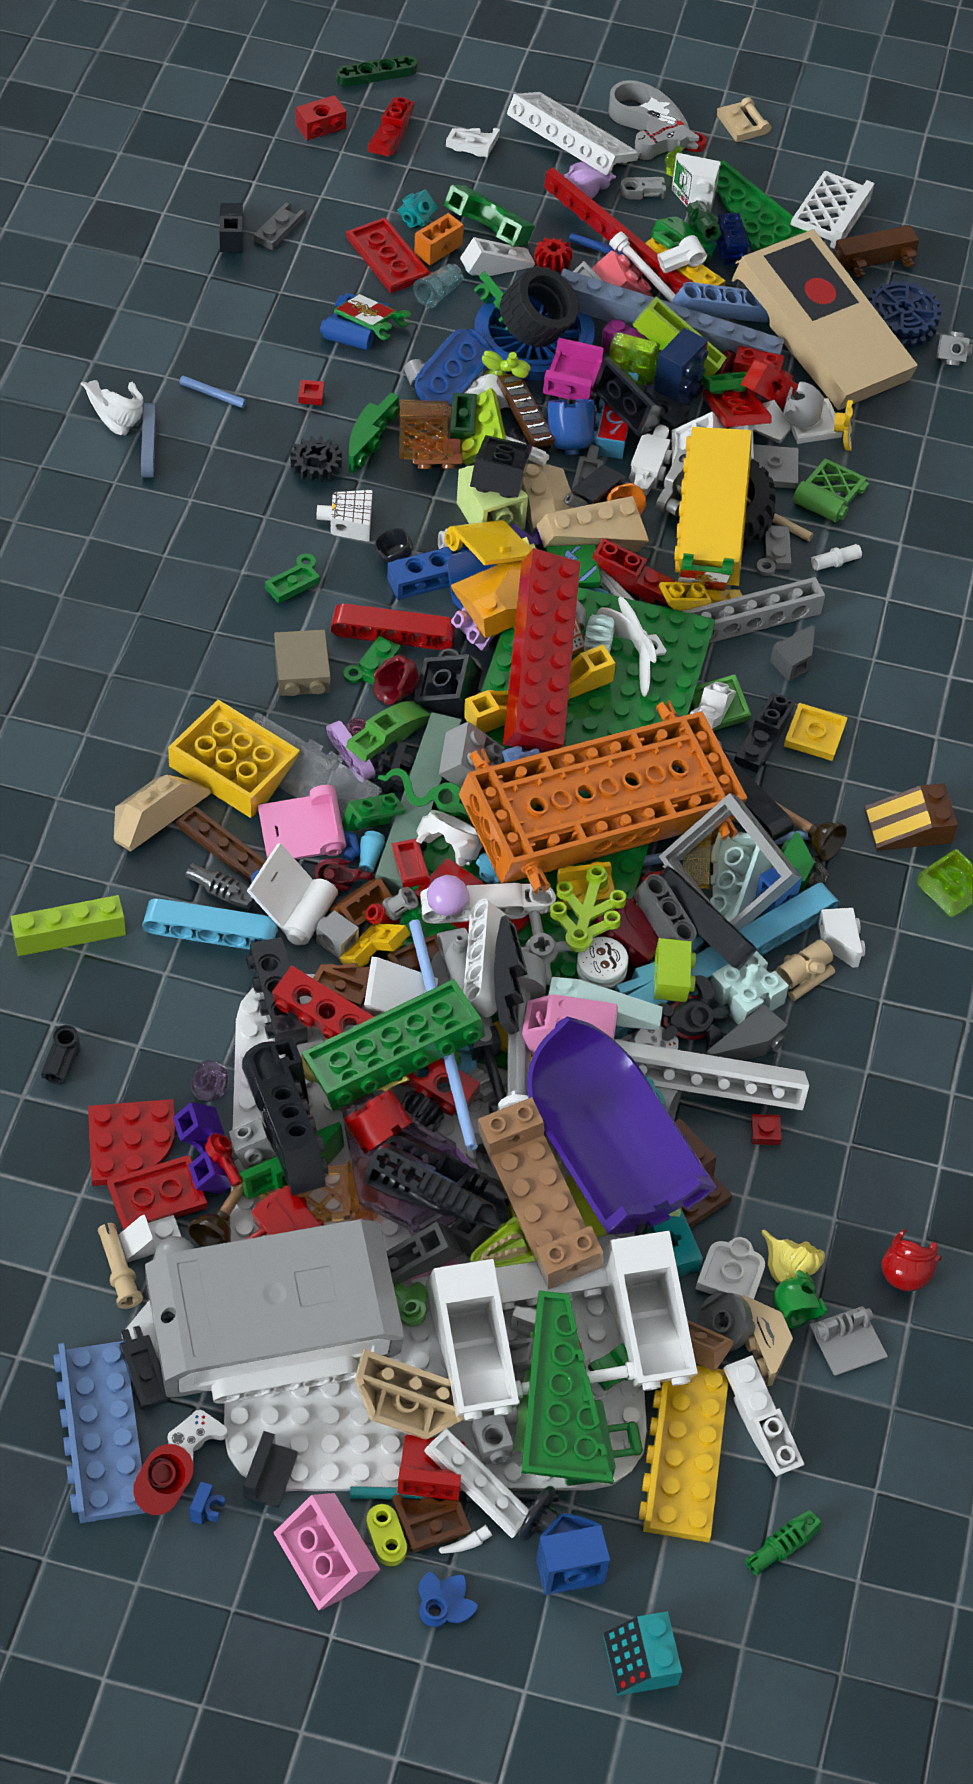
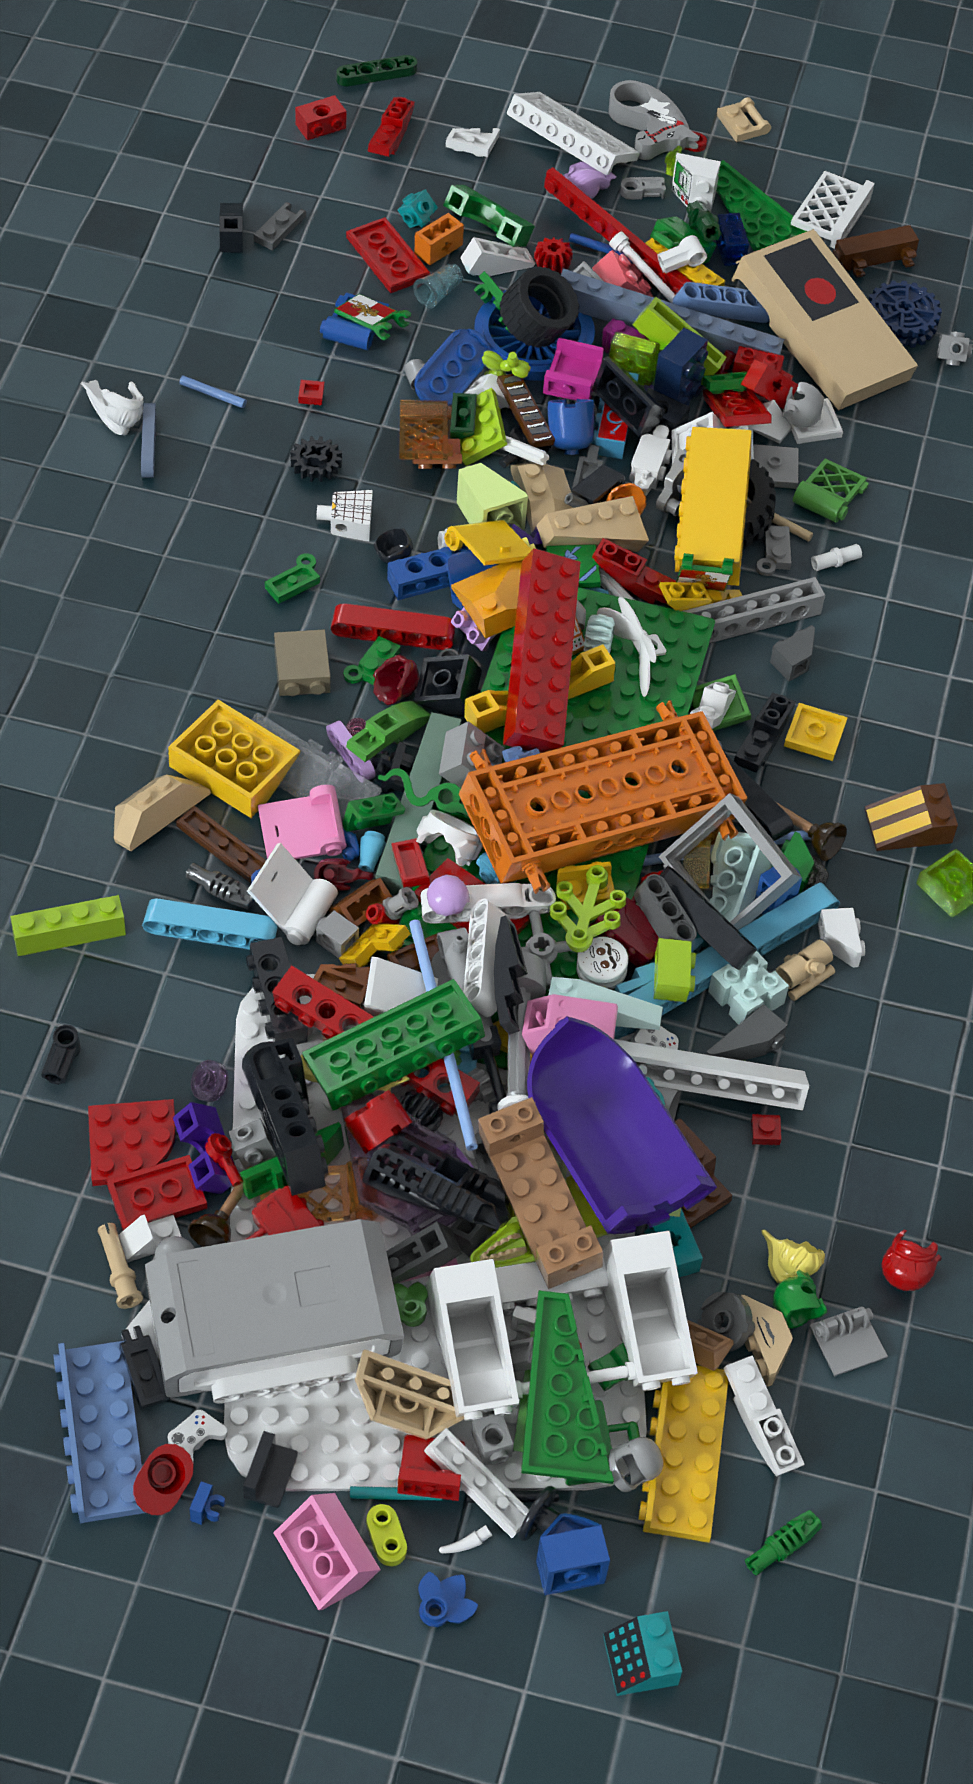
green slope [349,392,400,474] -> none
reddish brown wing [392,1495,471,1554] -> none
black slope [470,435,533,498] -> none
black animal [658,975,731,1053] -> none
white plate [695,1237,765,1299] -> none
yellow animal [834,400,853,451] -> none
none -> light grey helmet [609,1437,663,1492]

